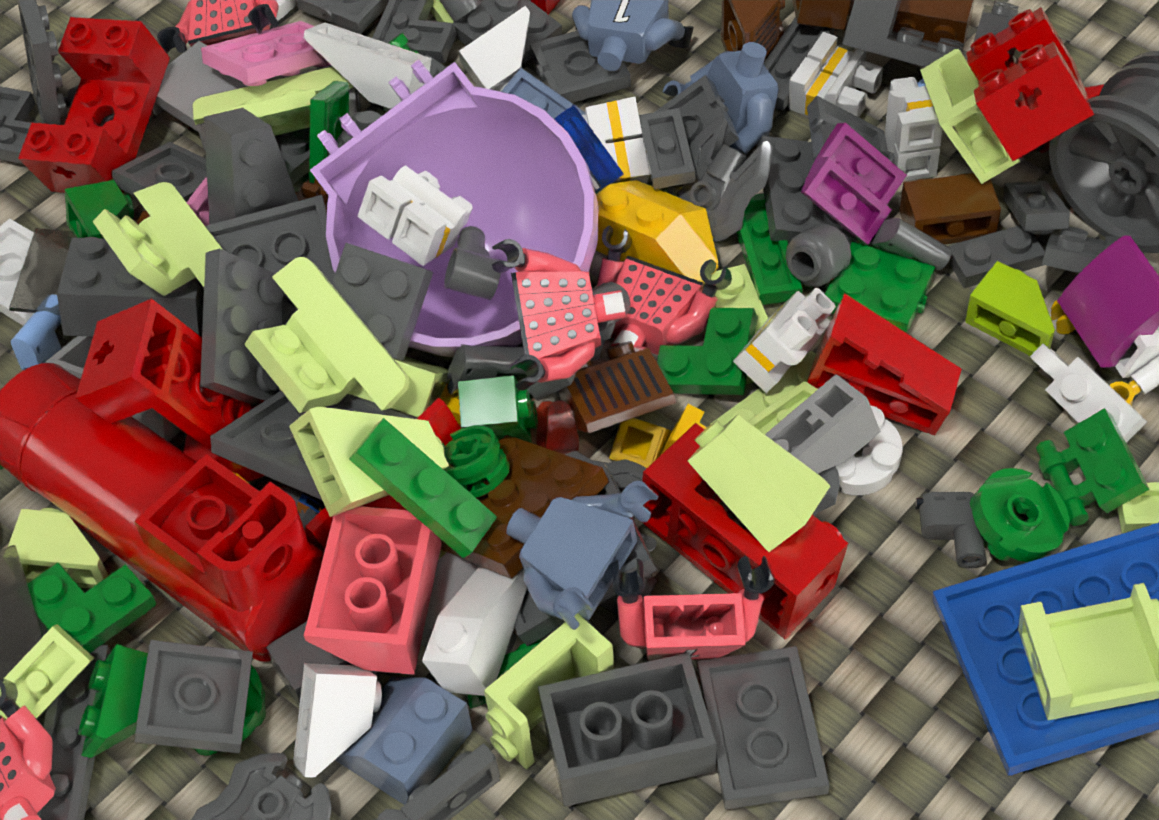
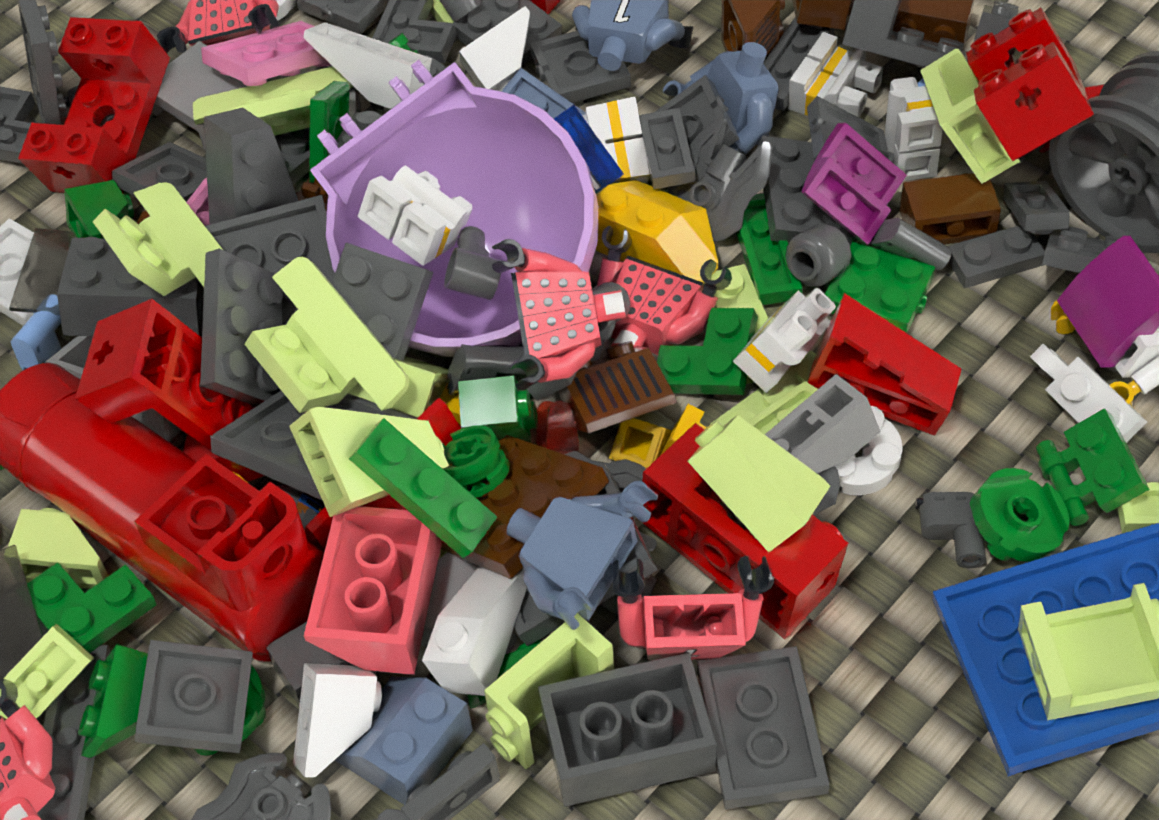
lime slope [965,261,1055,356] -> none

